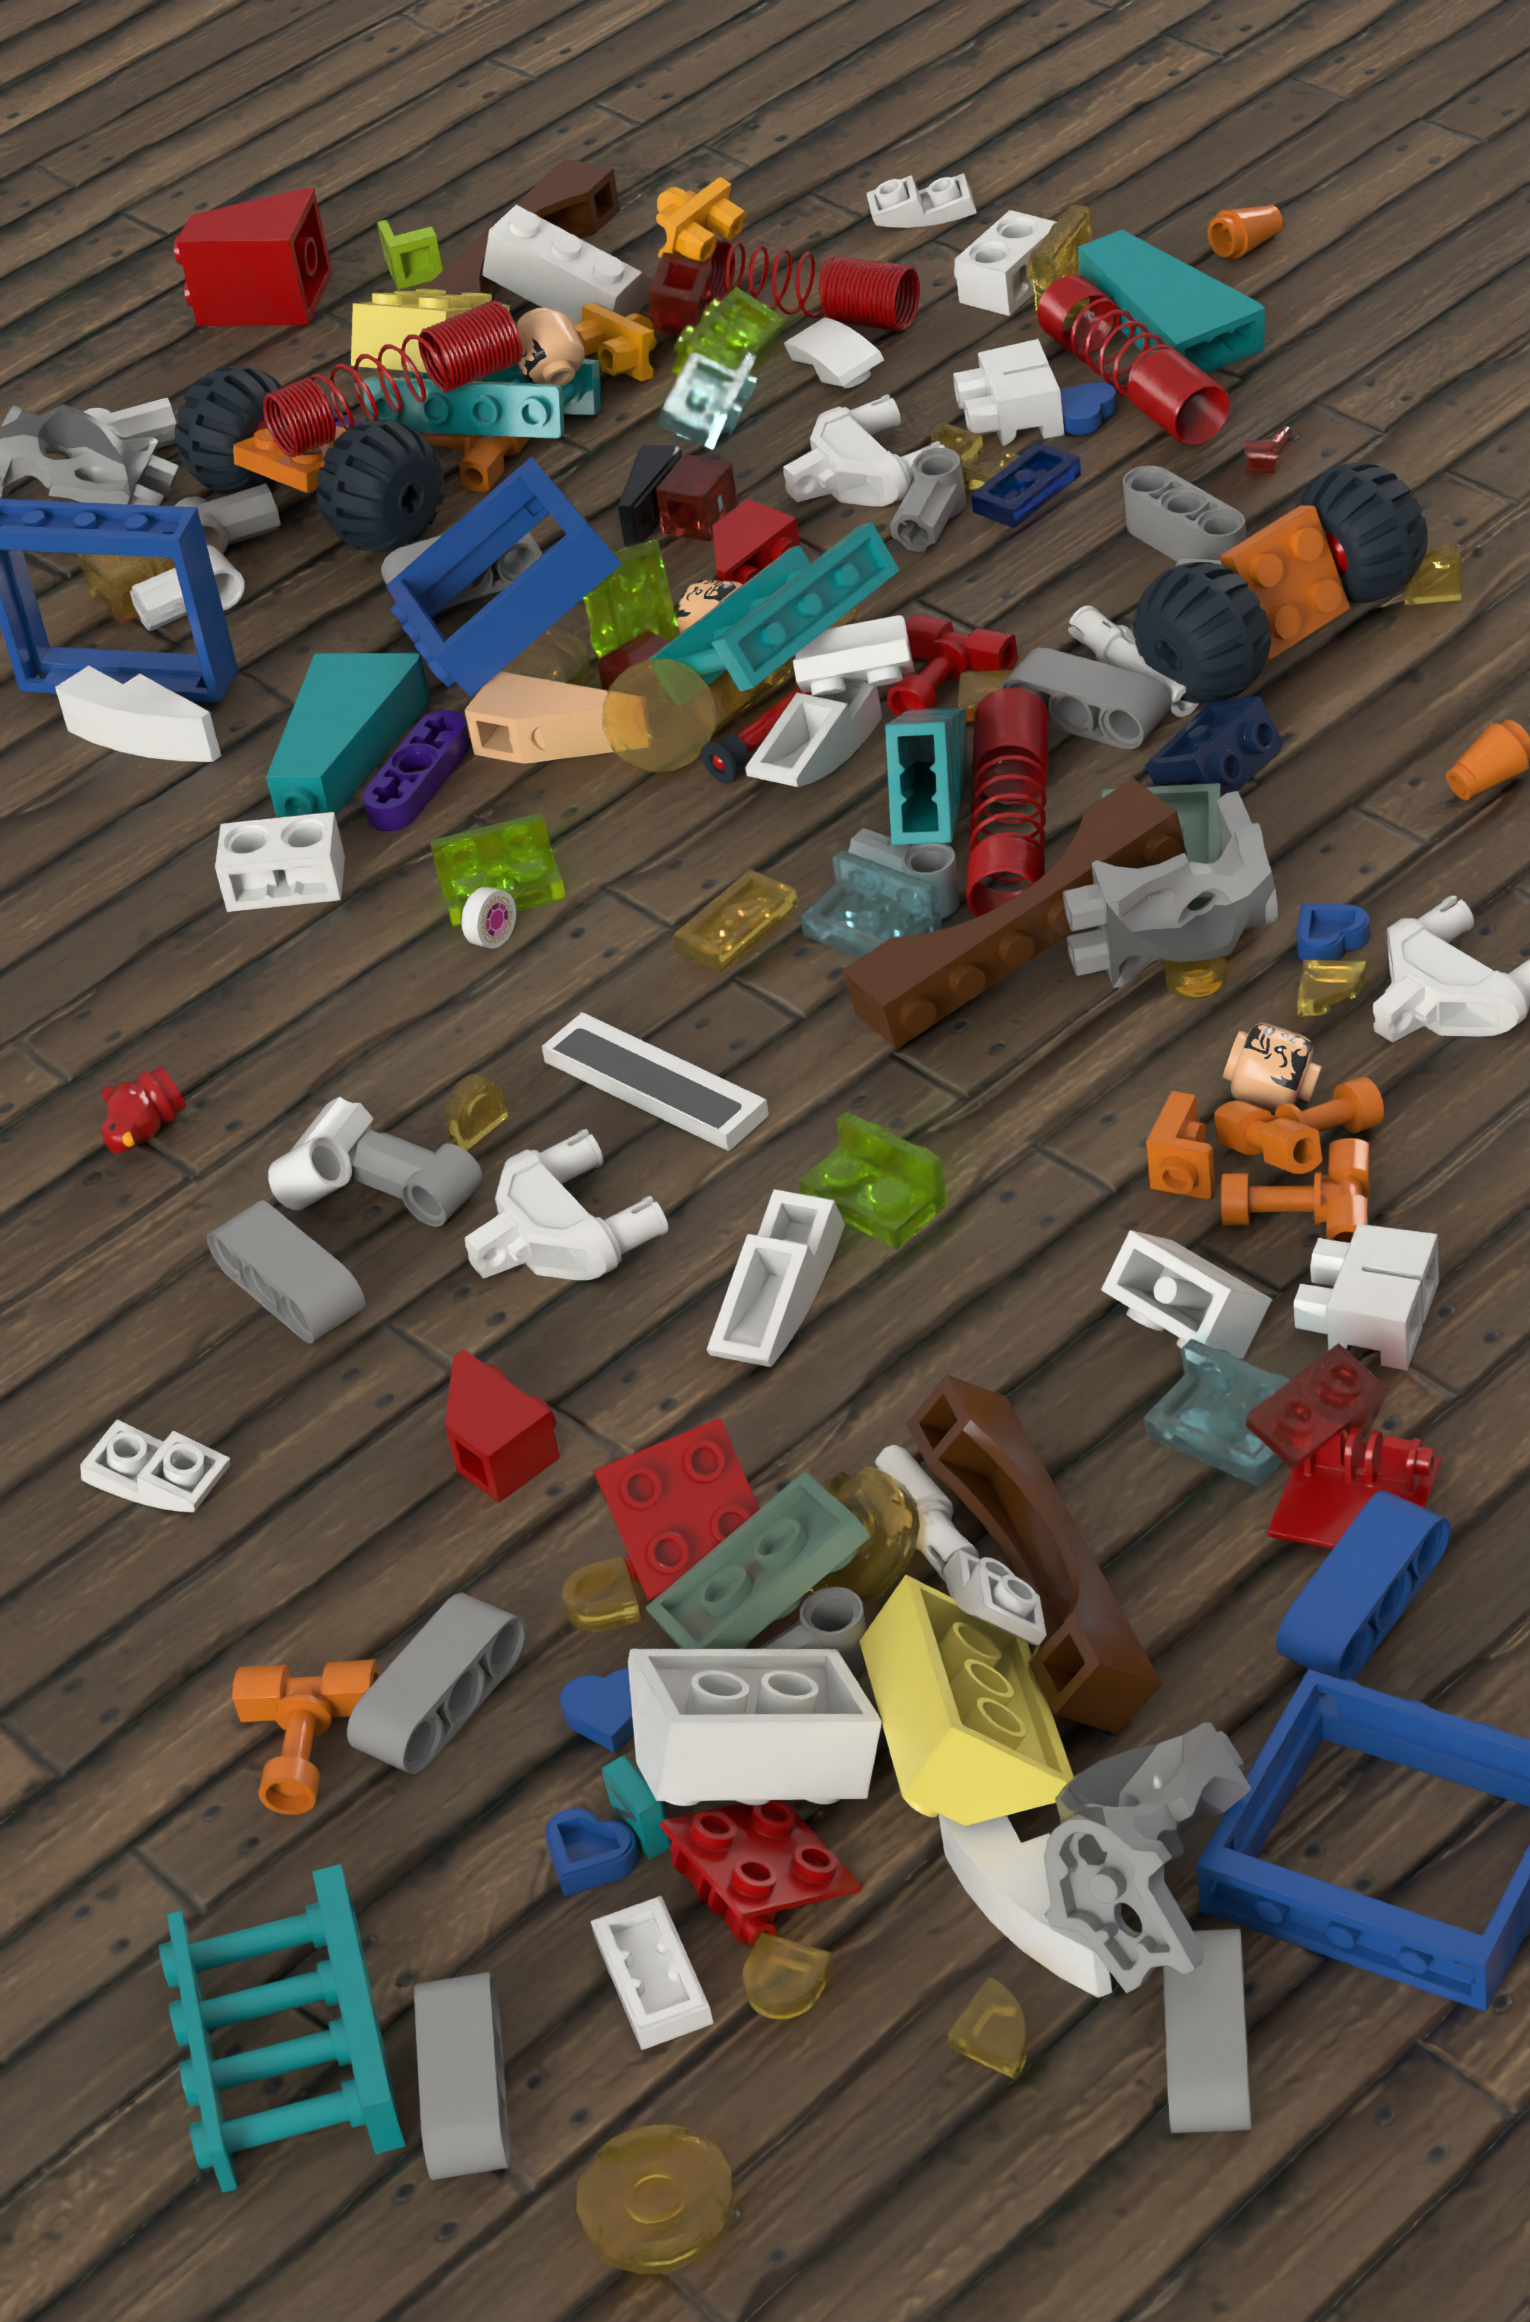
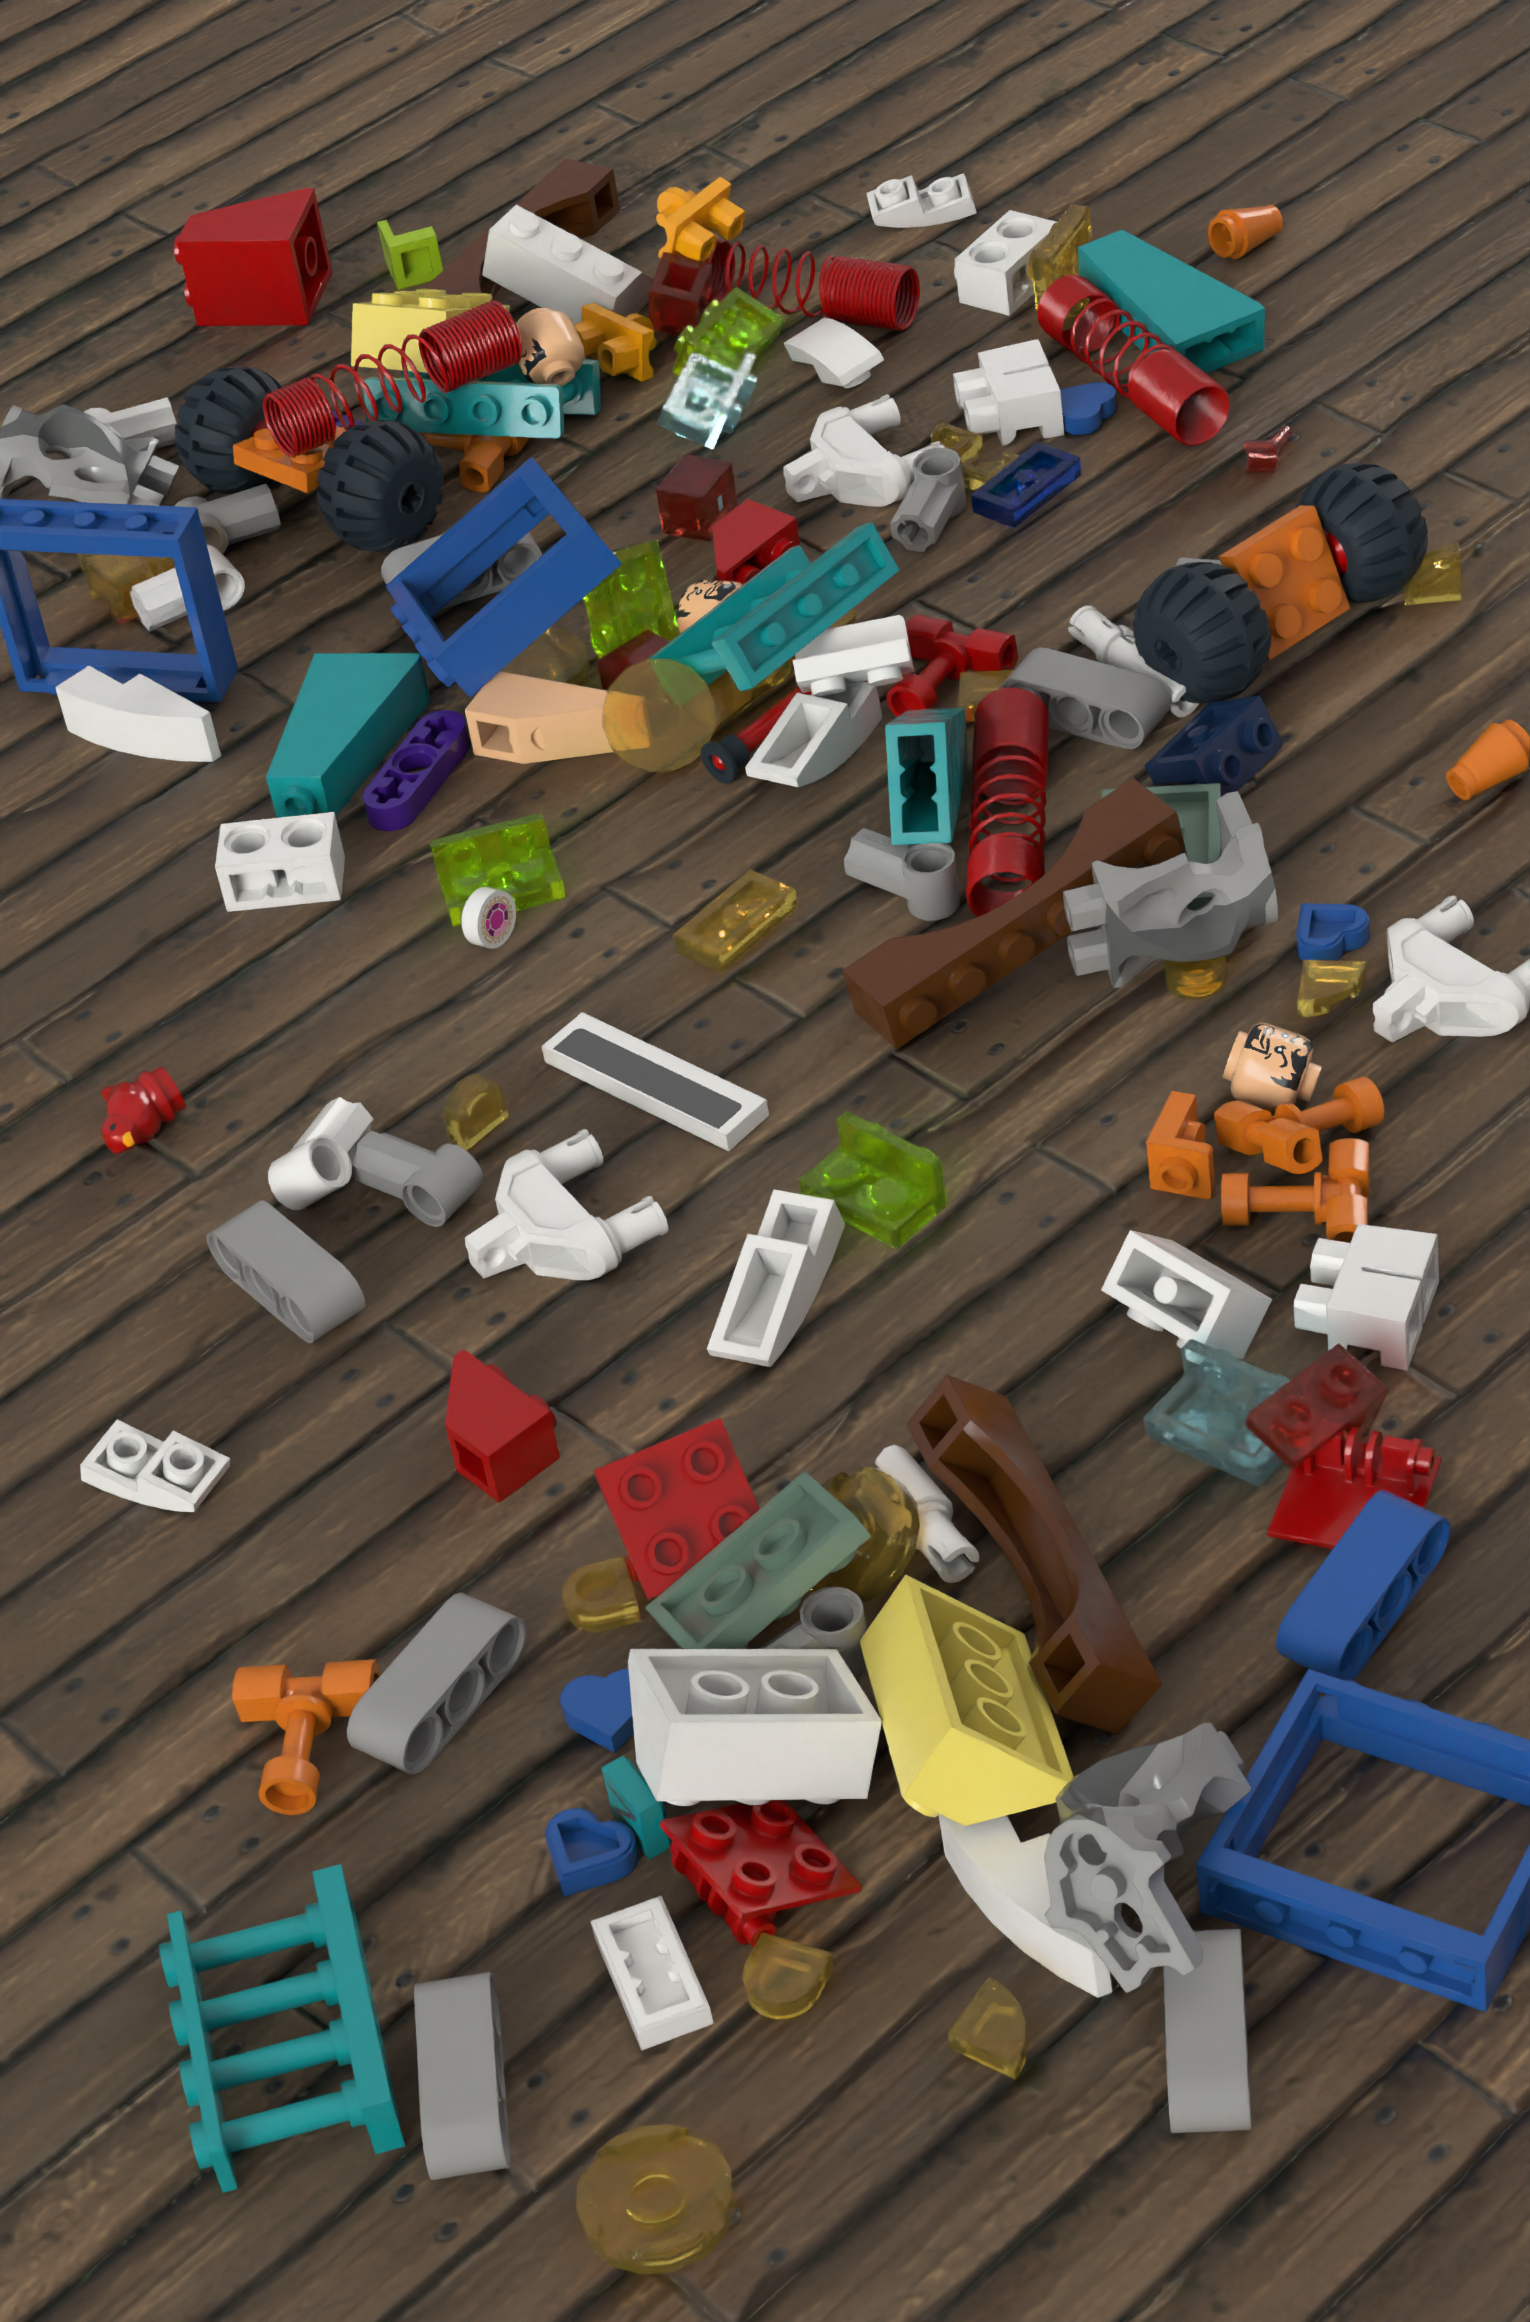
black slope [618,445,687,550] -> none
clear light blue bracket [801,850,942,958] -> none
white slope [943,1549,1046,1646] -> none
light grey beam [1122,465,1246,561] -> none

